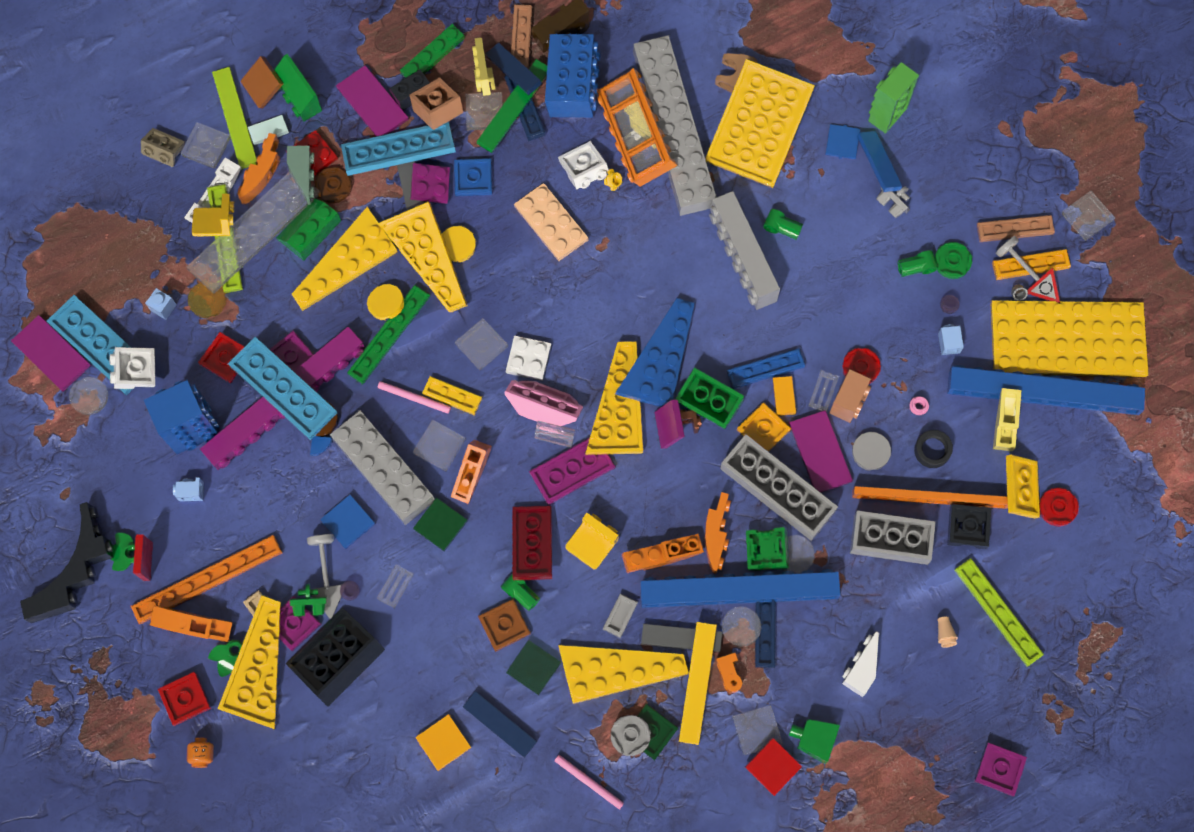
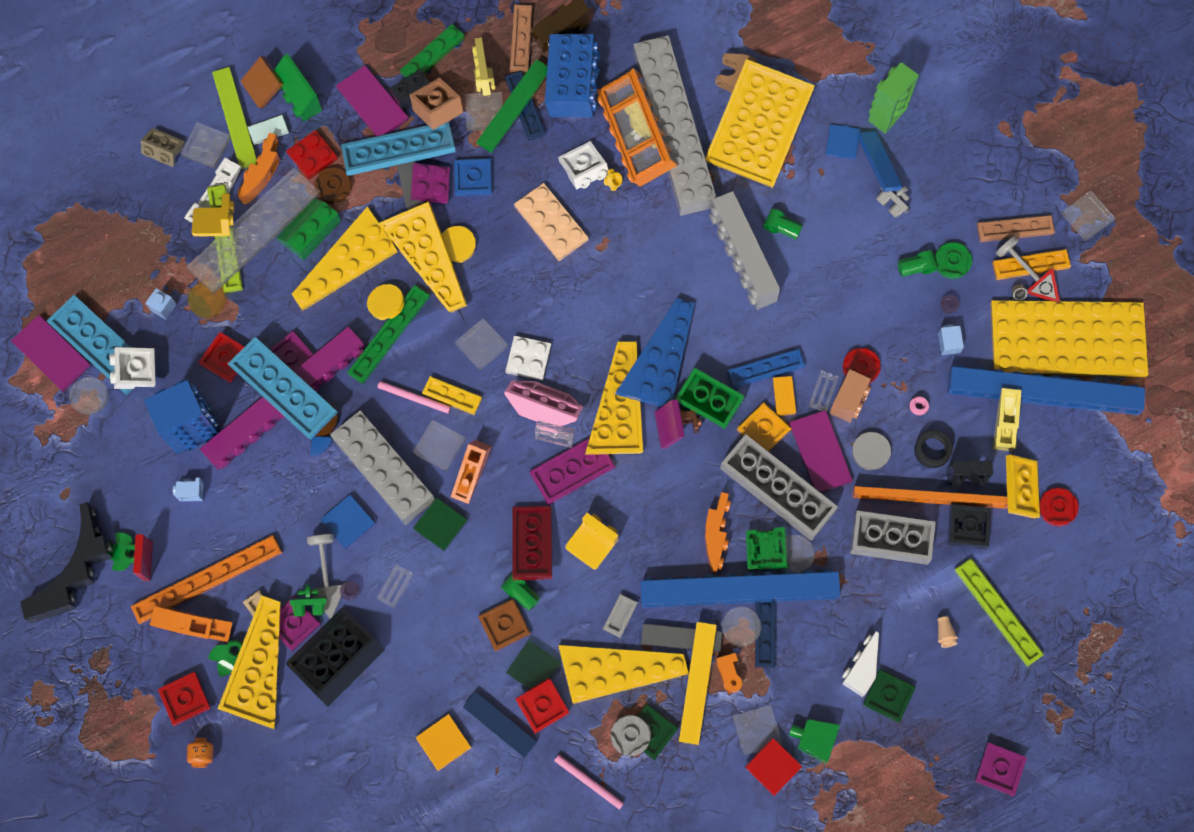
sand green slope [287,146,315,205] -> none
dark blue tile [485,43,542,95] -> none
orange slope [622,534,704,573] -> none
none -> red plate [515,678,569,733]
none -> dark green tile [862,669,916,723]
none -> black brick [946,460,993,487]

